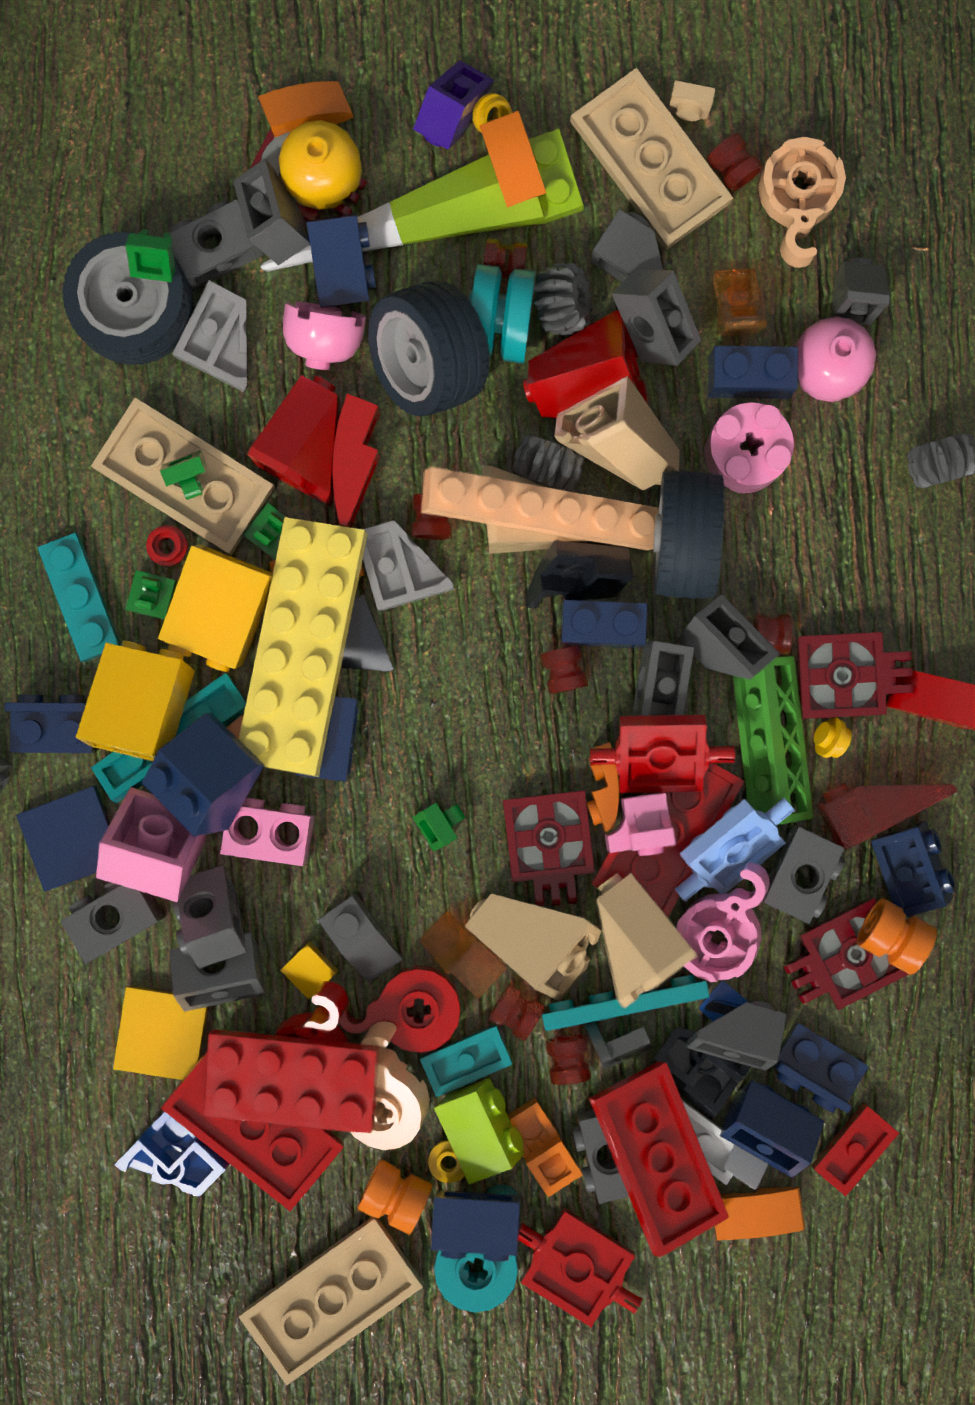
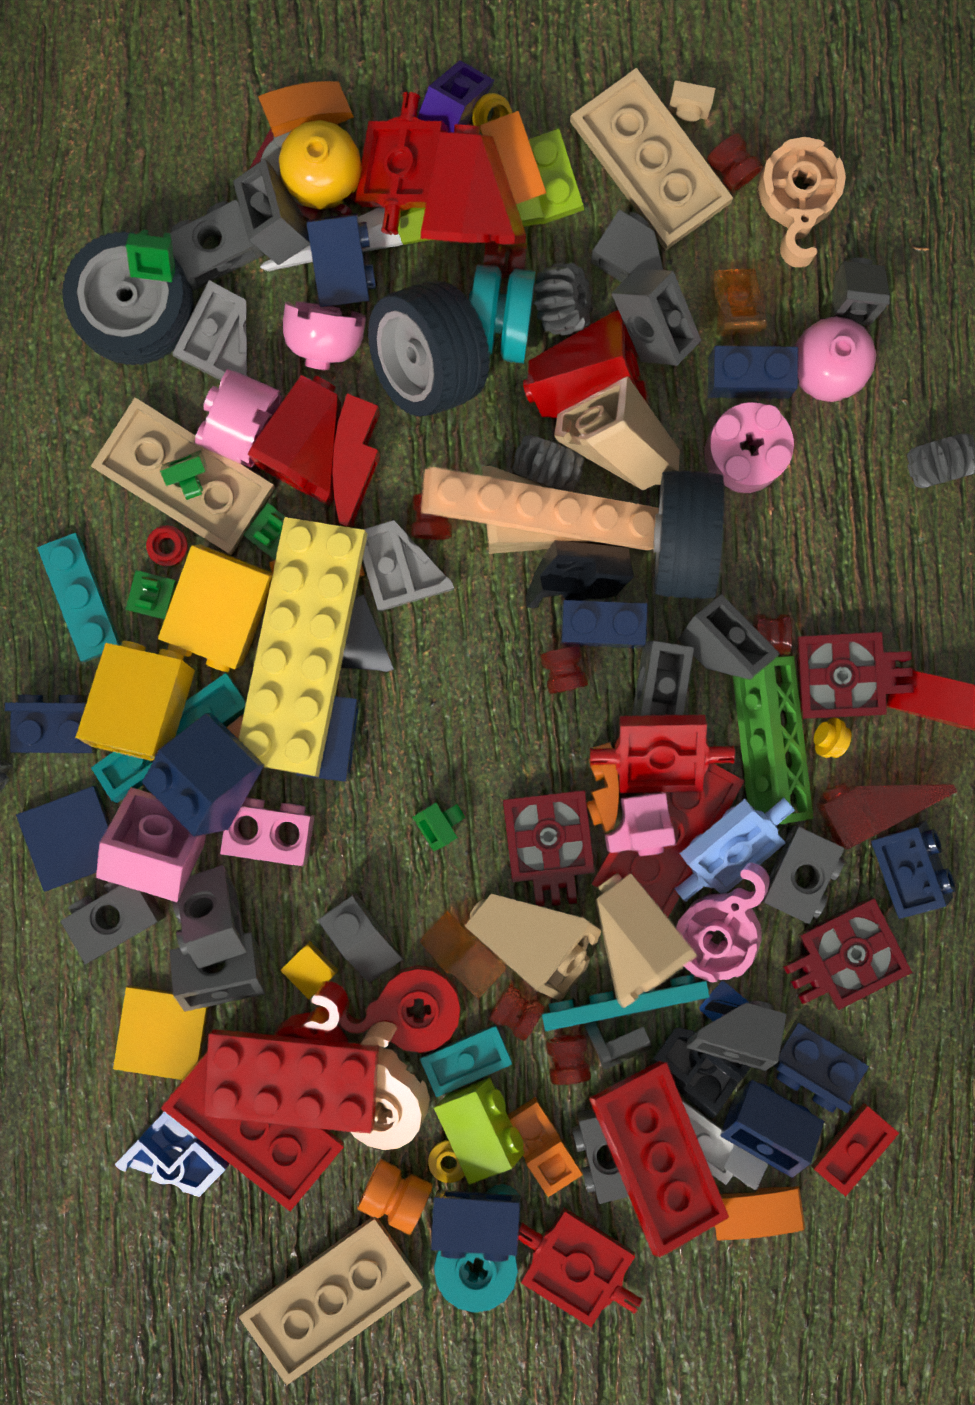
orange wheel [856,898,938,975] -> none
none -> bright pink brick [195,369,282,468]
none -> red plate [355,92,449,235]
none -> red slope [420,124,526,245]

